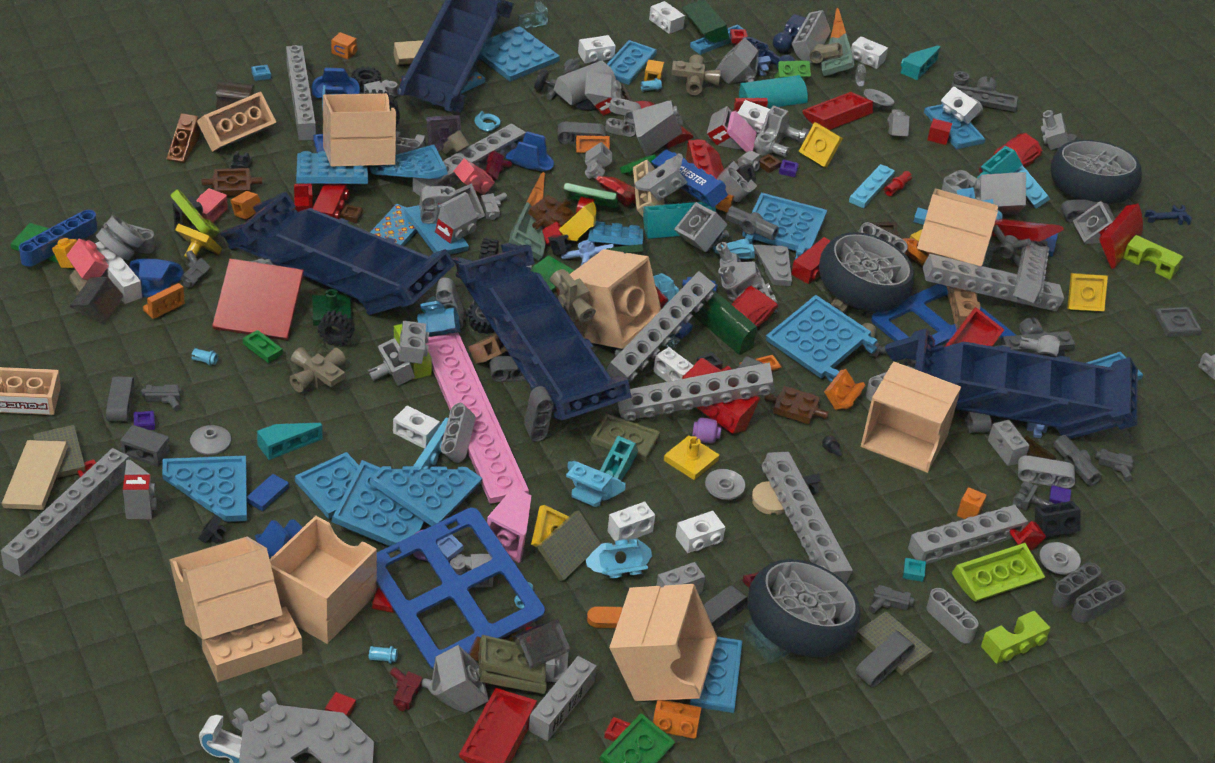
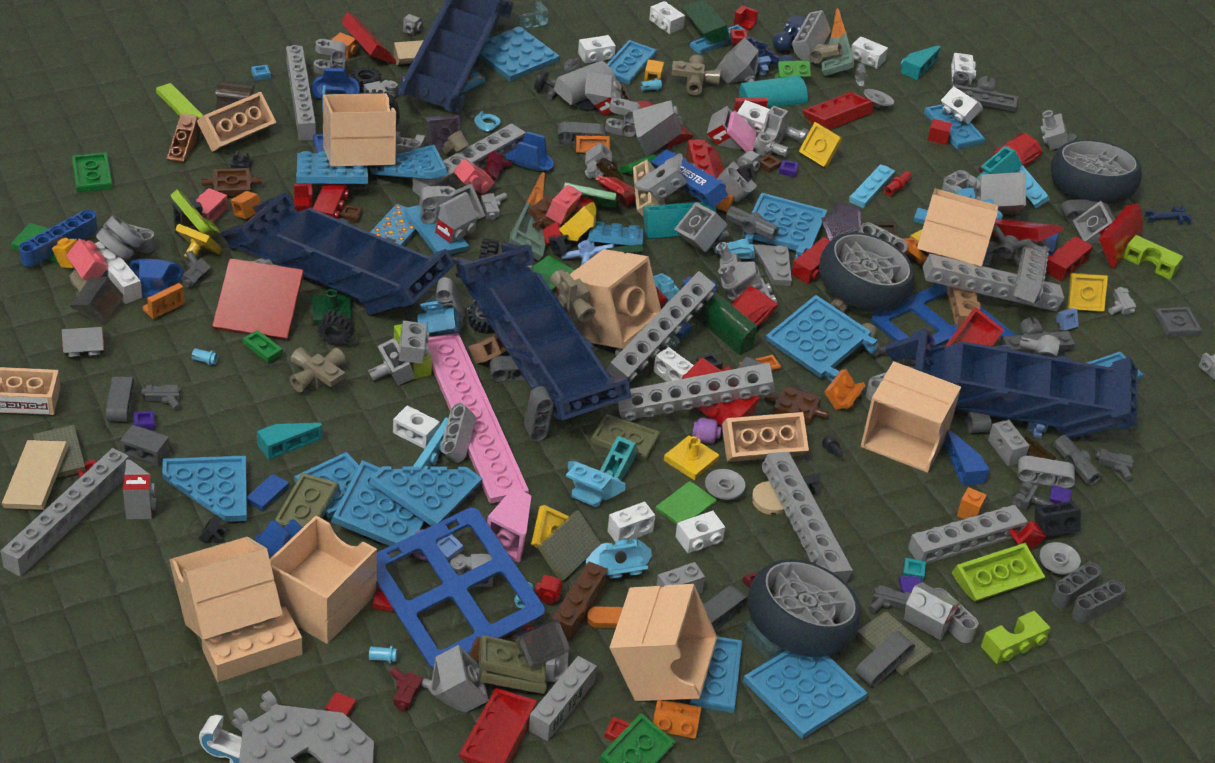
light grey dish [190,425,231,455] -> none
light grey brick [887,109,910,136] -> none
none -> light grey slope [61,327,105,357]
none -> green tile [72,152,113,193]
none -> lime tile [156,83,204,119]
none -> olive tile [275,473,340,528]
none -> light grey piece [313,39,347,75]
none -> red slope [341,12,396,64]
none -> light grey plate [403,14,423,36]
none -> red plate [535,575,563,604]
none -> coral brick [546,184,582,224]
none -> reddish brown brick [551,561,608,643]
none -> dark brown plate [596,158,623,181]
none -> bright green piece [655,481,717,525]
none -> light nougat brick [722,412,809,462]
none -> red panel [734,5,758,31]
none -> dark azure plate [743,650,868,739]
none -> clear purple slope [821,201,862,240]
none -> dark purple tile [898,576,921,593]
none -> light grey slope [904,582,960,640]
none -> blue slope [944,430,989,486]
none -> white brick [951,53,976,86]
none -> red brick [1046,236,1093,282]
none -> medium blue tile [1056,308,1079,331]
none -> light grey piece [1108,287,1136,315]

